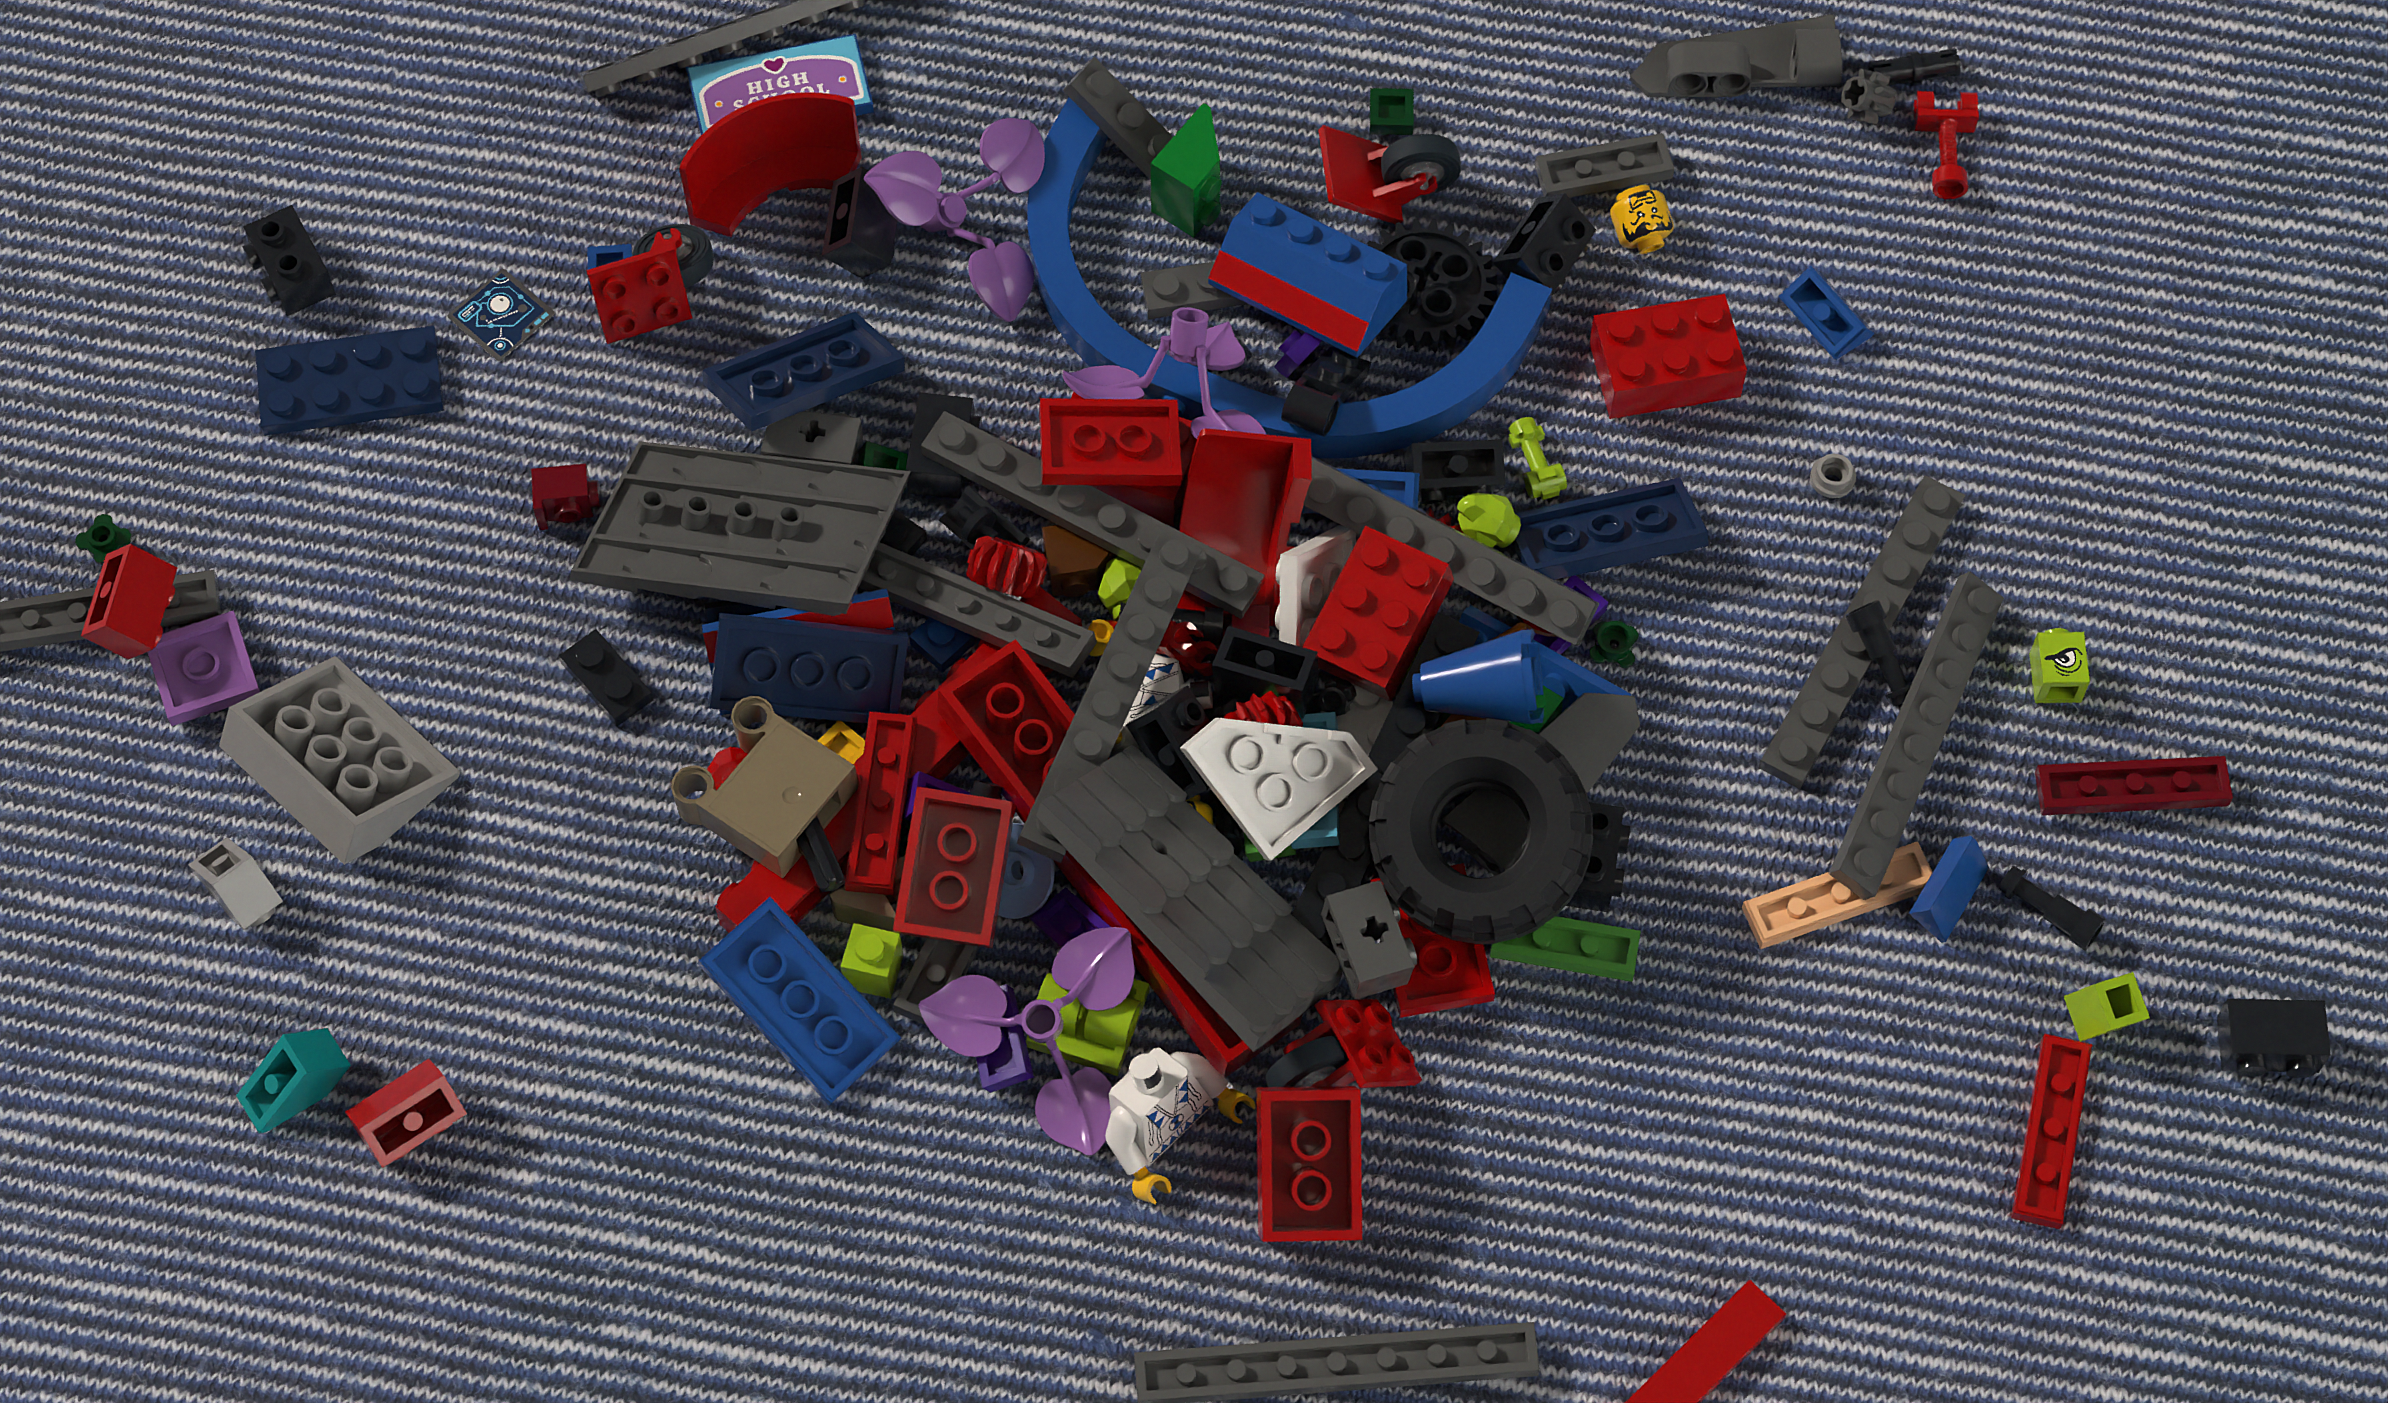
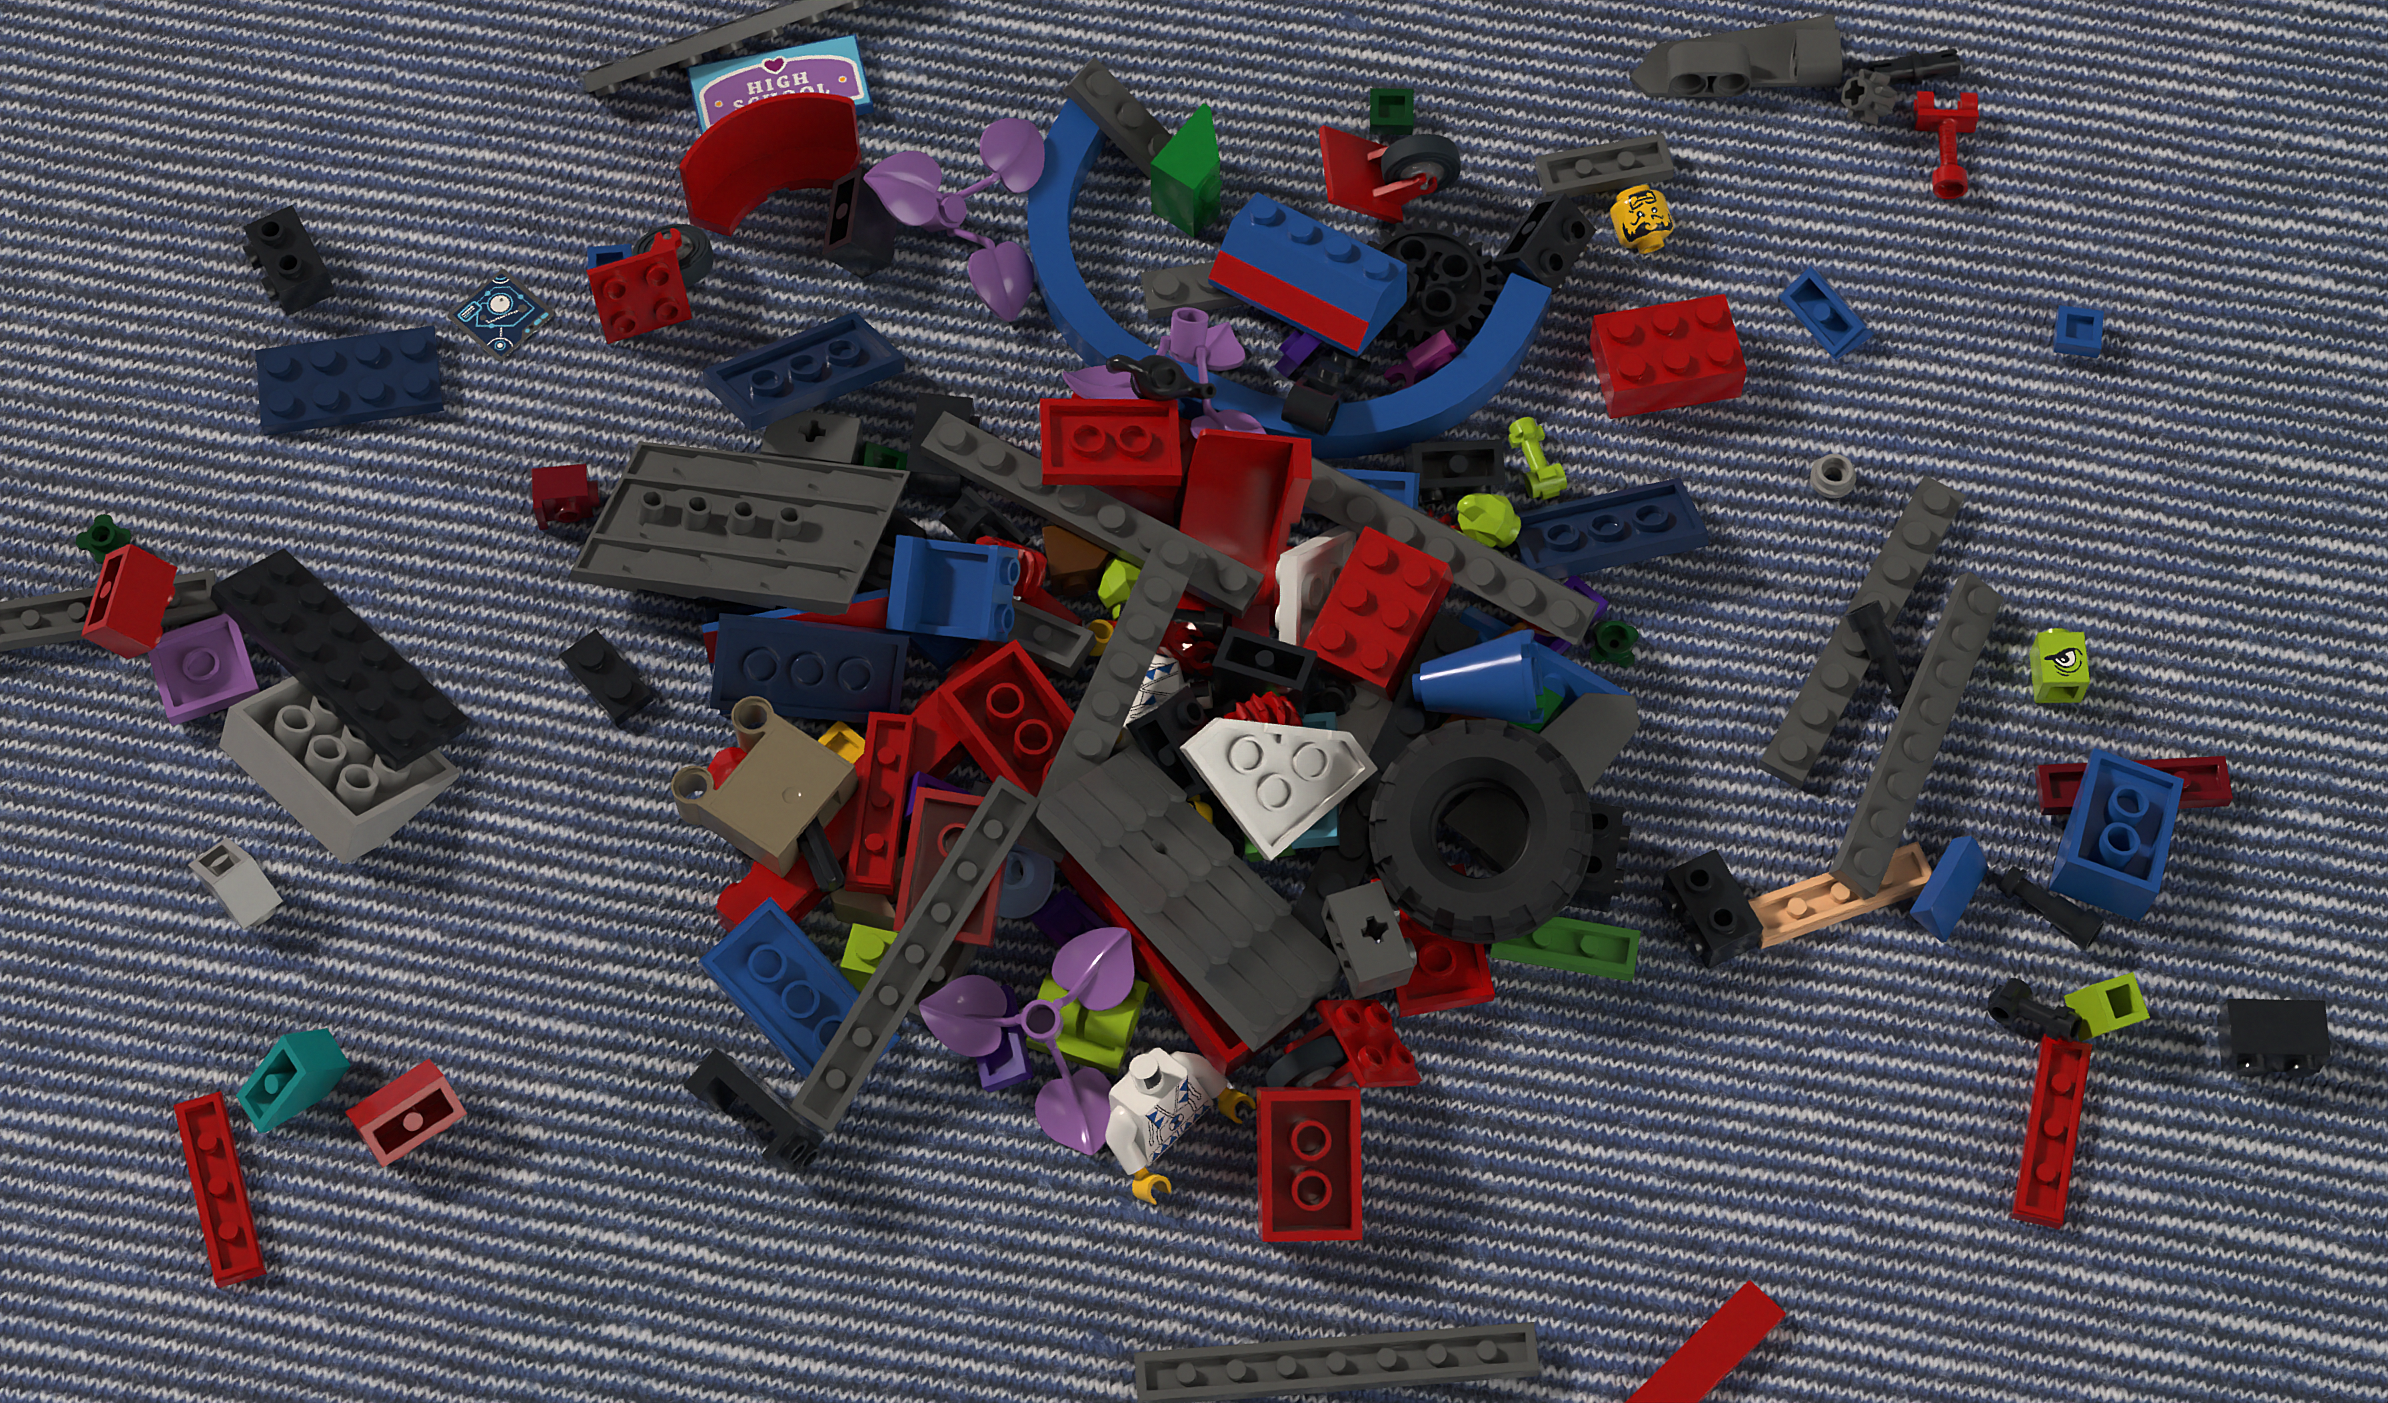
none -> red tile [173,1091,267,1289]
none -> black plate [210,548,469,772]
none -> black panel [683,1048,825,1174]
none -> dark grey plate [789,775,1041,1133]
none -> blue panel [886,535,1020,643]
none -> black piece [1106,354,1217,401]
none -> magenta plate [1384,329,1462,392]
none -> black brick [1660,849,1764,969]
none -> black bar [1988,978,2082,1042]
none -> blue slope [2048,748,2184,922]
none -> blue plate [2053,305,2104,358]

